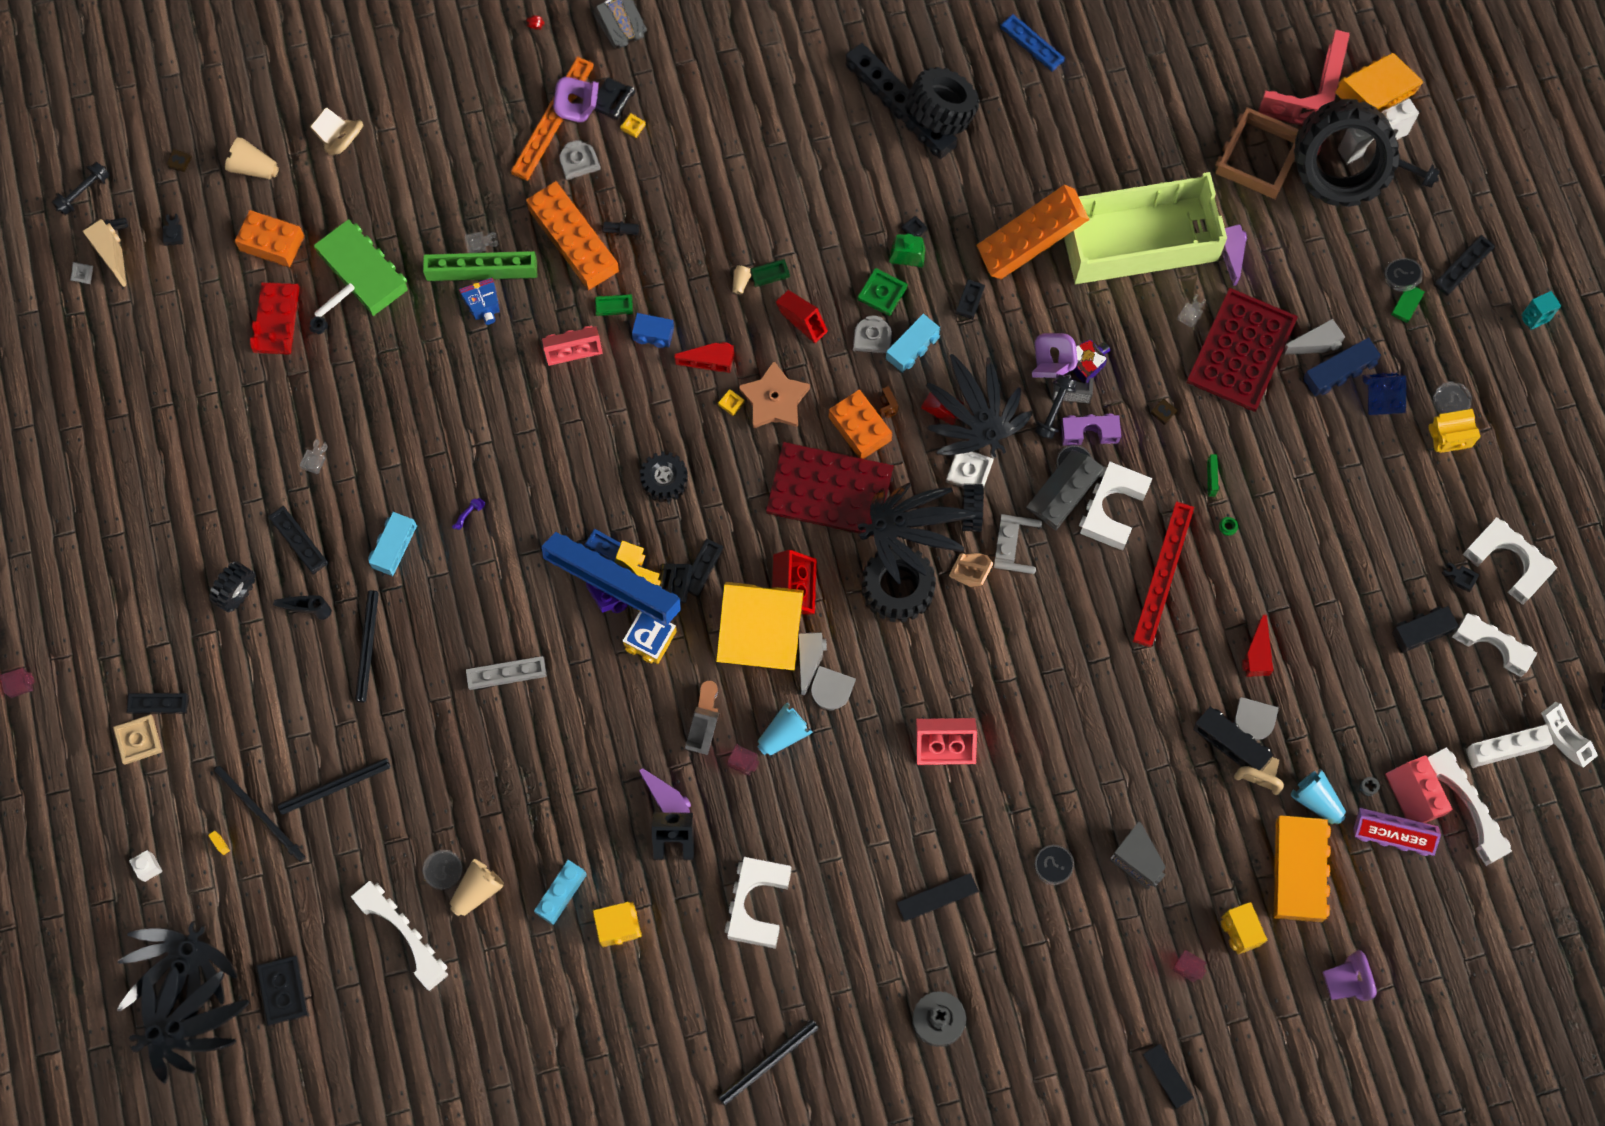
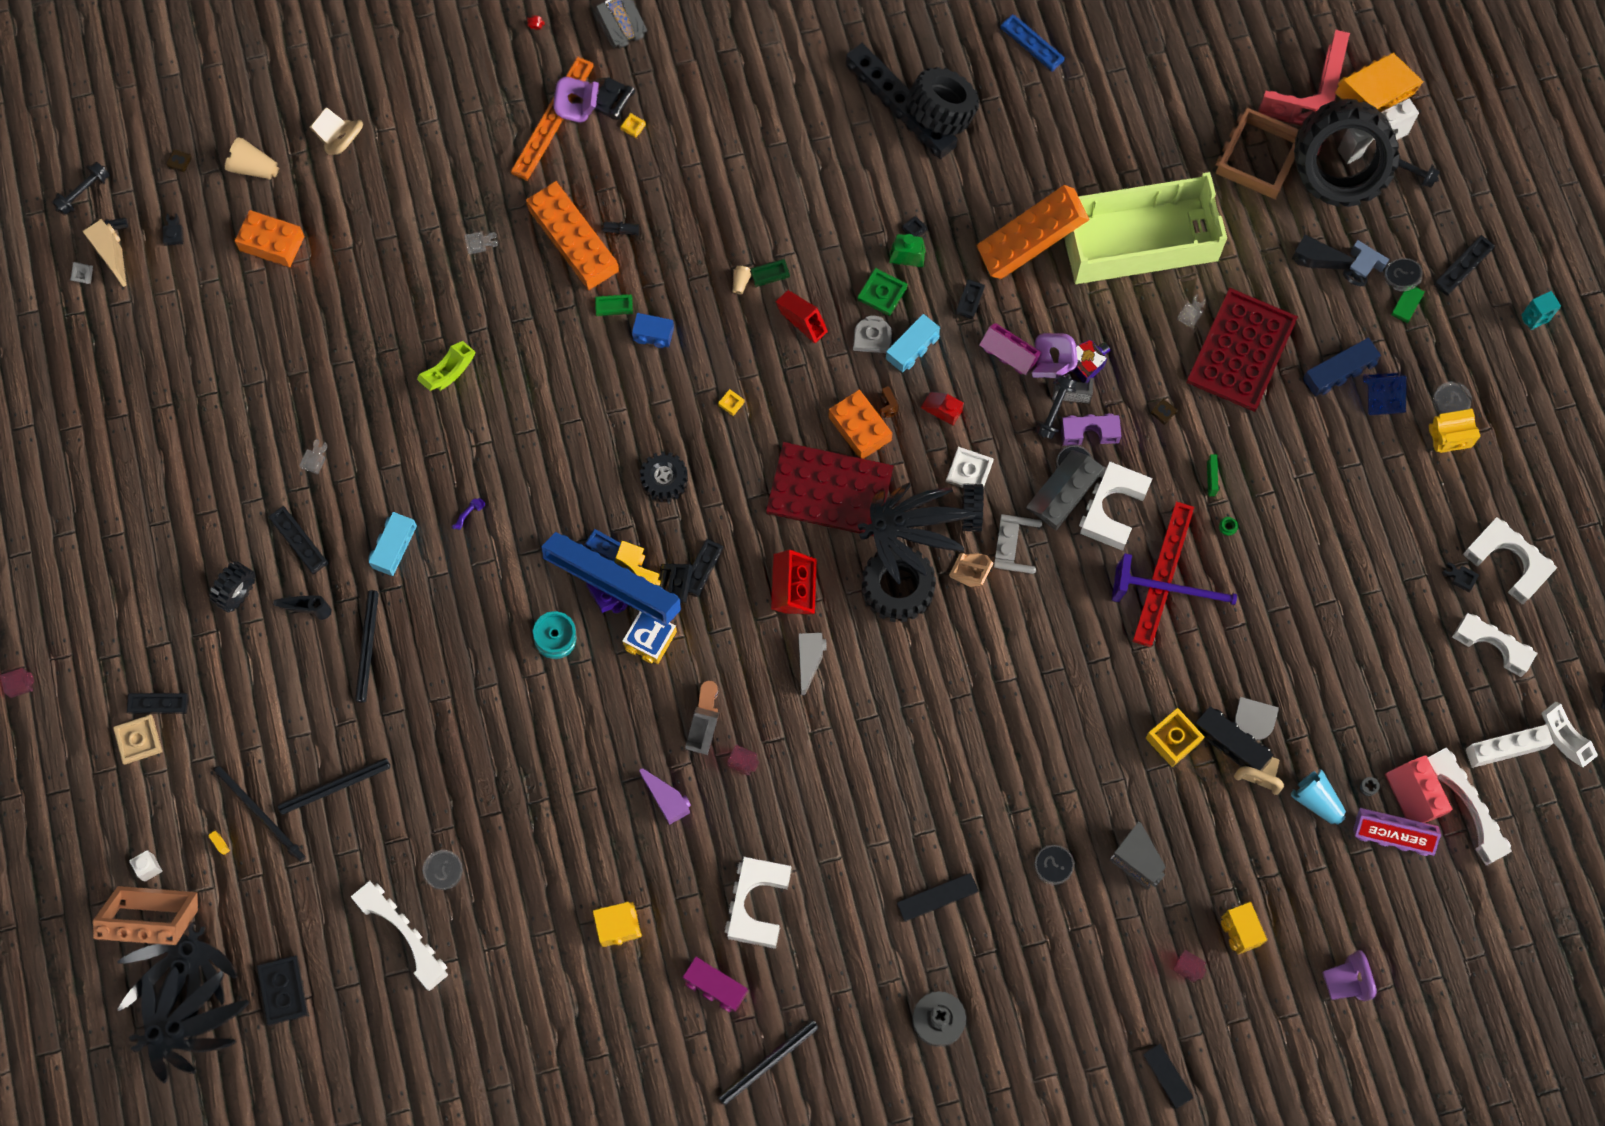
red hinge [250,282,300,355] -> none
black plate [310,316,328,334] -> none
bright green brick [314,219,408,316] -> none
white piece [314,283,355,317] -> none
bright green brick [423,251,537,281] -> none
tan cone [450,859,504,916] -> none
blue torso [459,278,500,325] -> none
light grey plate [466,656,547,690] -> none
medium azure brick [534,860,587,925] -> none
coral slope [542,326,603,366] -> none
light grey tile [559,141,601,180] -> none
black brick [652,813,694,860] -> none
red slope [675,342,734,373] -> none
yellow tile [717,582,803,670] -> none
nougat plate [739,362,810,428] -> none
medium azure cone [757,703,812,756] -> none
light grey tile [811,666,856,710] -> none
coral slope [916,718,977,765] -> none
black plant [926,354,1033,458] -> none
medium lavender slope [1222,225,1247,286] -> none
red slope [1242,615,1273,677] -> none
light orange brick [1274,816,1331,922] -> none
light grey slope [1283,319,1345,355] -> none
black brick [1392,606,1459,653] -> none
none -> nougat window [93,886,198,945]
none -> lime arch [417,341,476,391]
none -> teal wheel [533,611,577,659]
none -> magenta brick [683,957,748,1012]
none -> magenta brick [980,323,1042,375]
none -> dark purple tile [1112,553,1237,605]
none -> yellow brick [1146,708,1205,767]
none -> black slope [1291,234,1354,269]
none -> sand blue piece [1343,240,1389,287]

